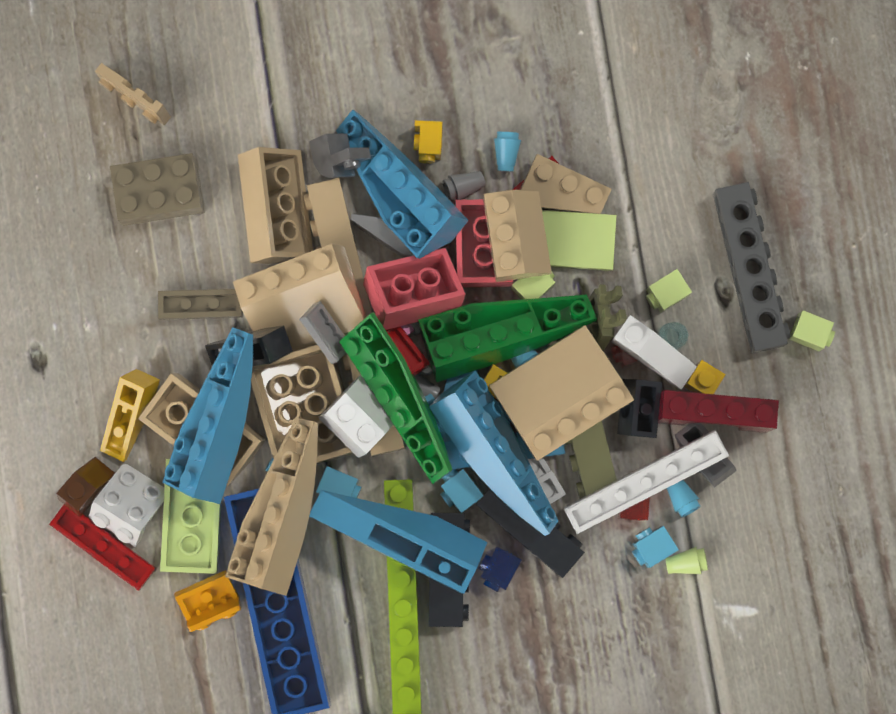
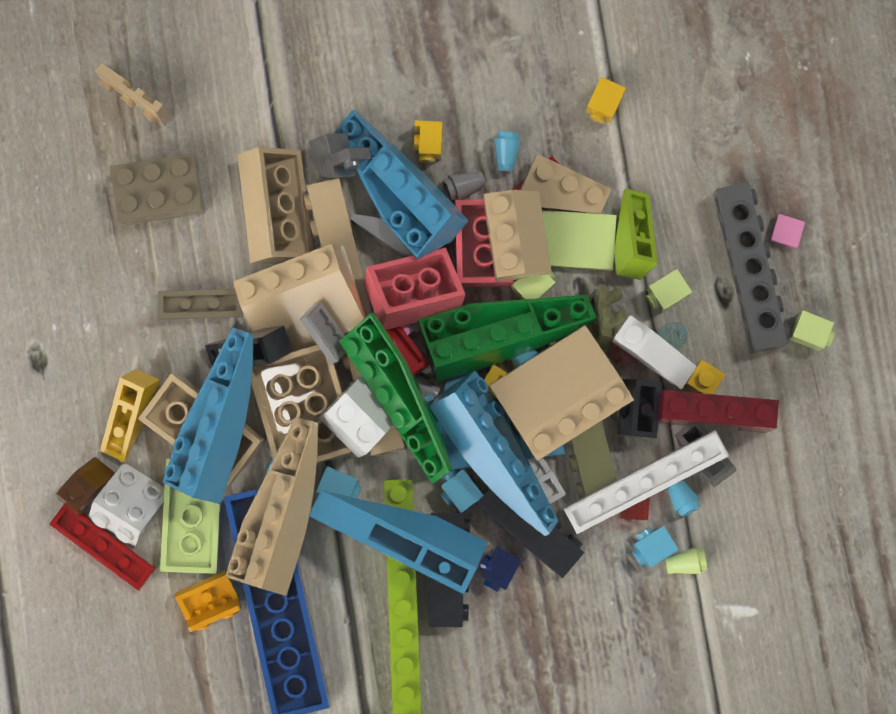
none -> yellow brick [585,77,626,124]
none -> lime slope [614,188,658,280]
none -> bright pink tile [770,214,805,249]

